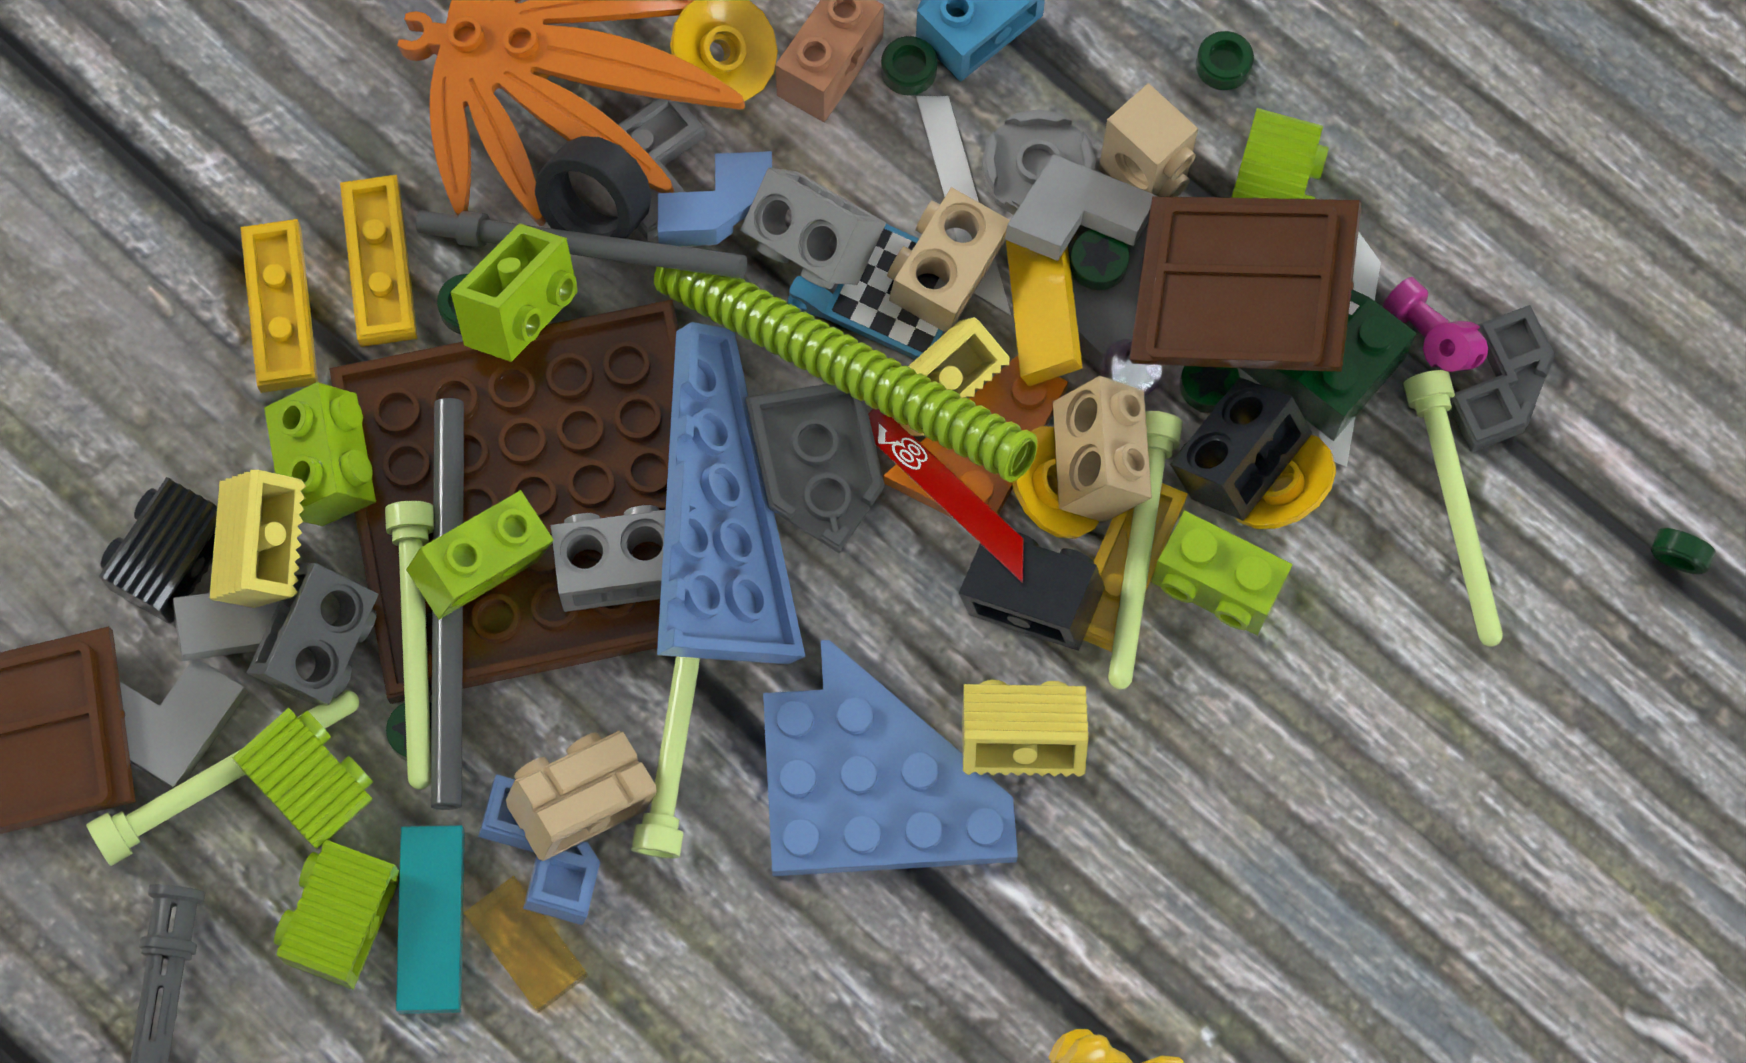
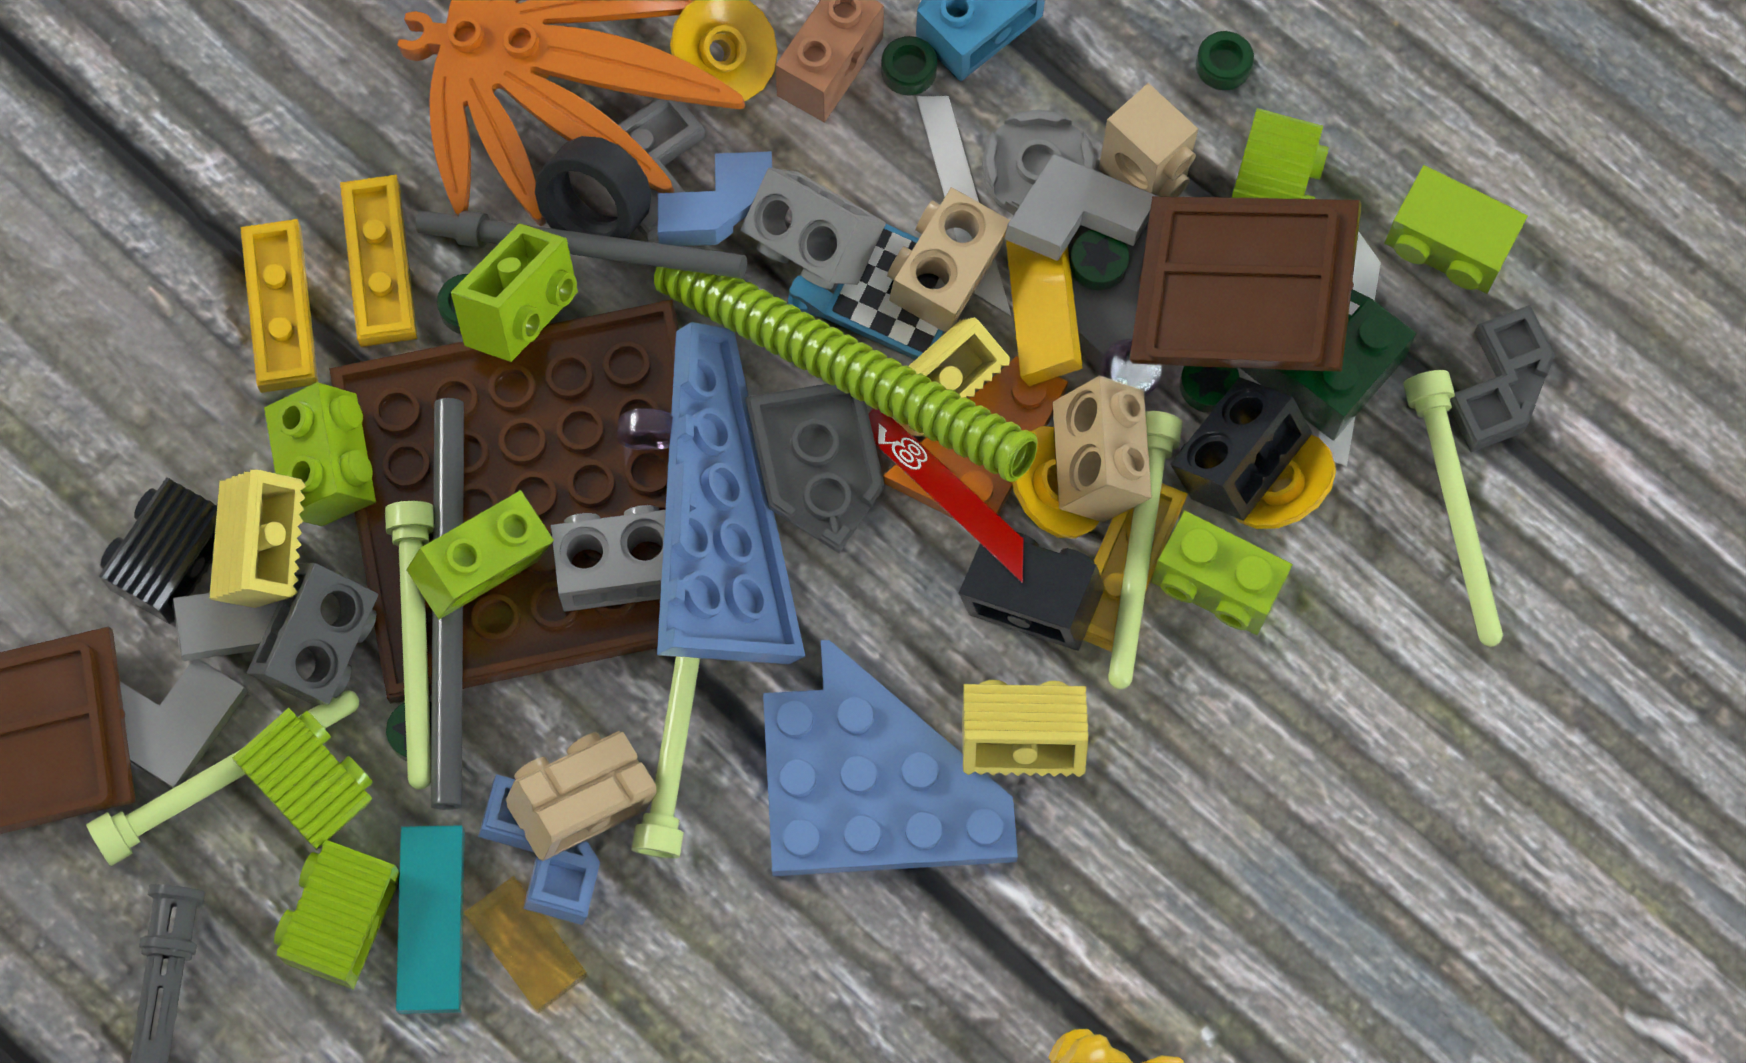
dark pink leg [1382,277,1488,372] -> none
dark green tile [1651,528,1716,575] -> none
none -> clear purple tile [617,409,673,451]
none -> lime brick [1384,165,1528,294]

